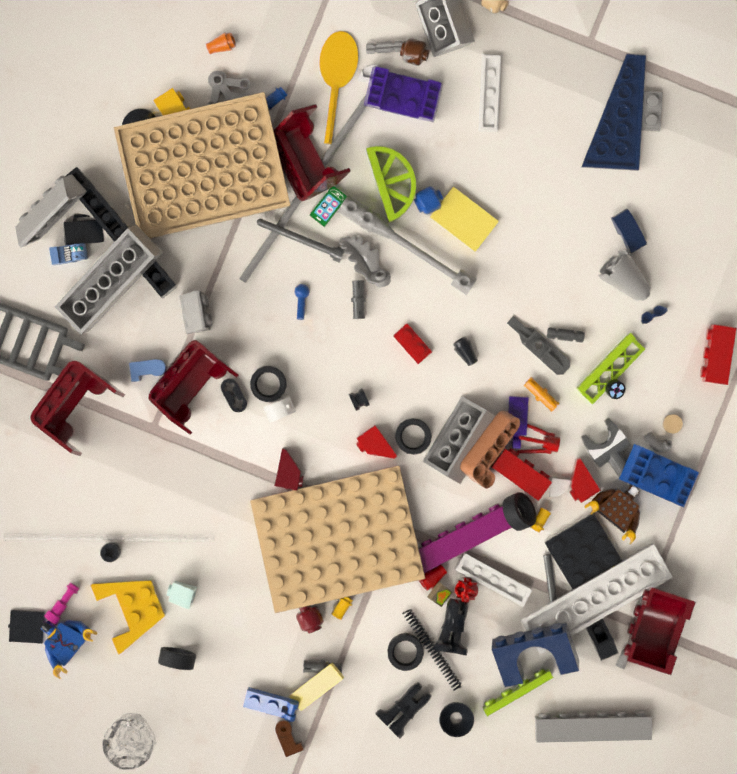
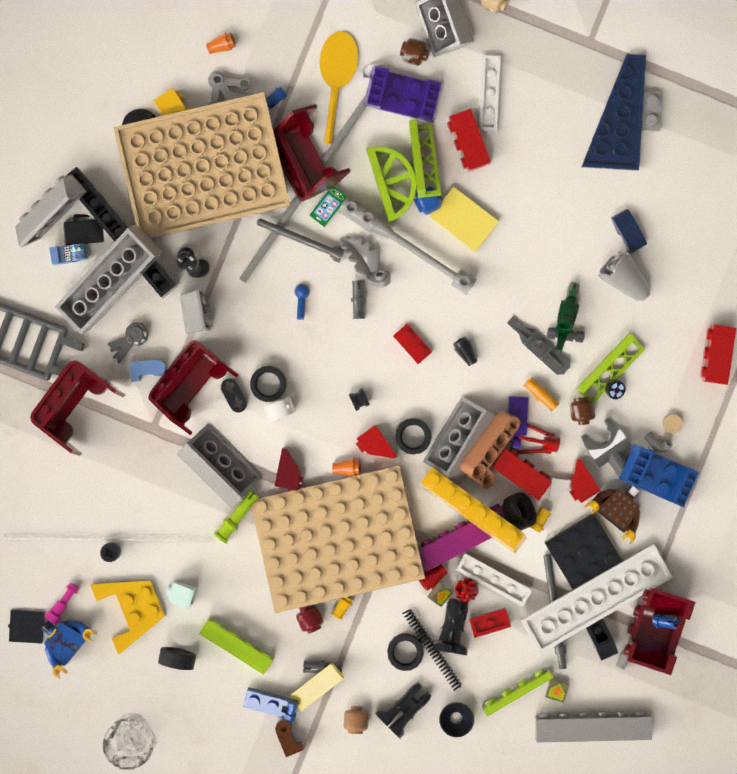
light grey axle [366,40,403,54] -> none
dark blue arch [491,622,580,687] -> none
dark blue piece [641,305,668,324] -> none
none -> dark grey piece [108,322,149,363]
none -> black piece [177,247,210,278]
none -> light grey slope [177,424,262,508]
none -> lime fence [199,617,274,675]
none -> lime pin [213,490,259,544]
none -> orange cone [332,458,361,476]
none -> medium nougat head [343,706,369,734]
none -> lime fence [409,119,441,198]
none -> yellow brick [421,467,527,554]
none -> red brick [447,108,491,172]
none -> red plate [469,608,511,638]
none -> tile [545,679,569,703]
none -> dark green animal [556,282,580,352]
none -> reddish brown head [570,397,596,425]
none -> blue pin [652,613,679,630]

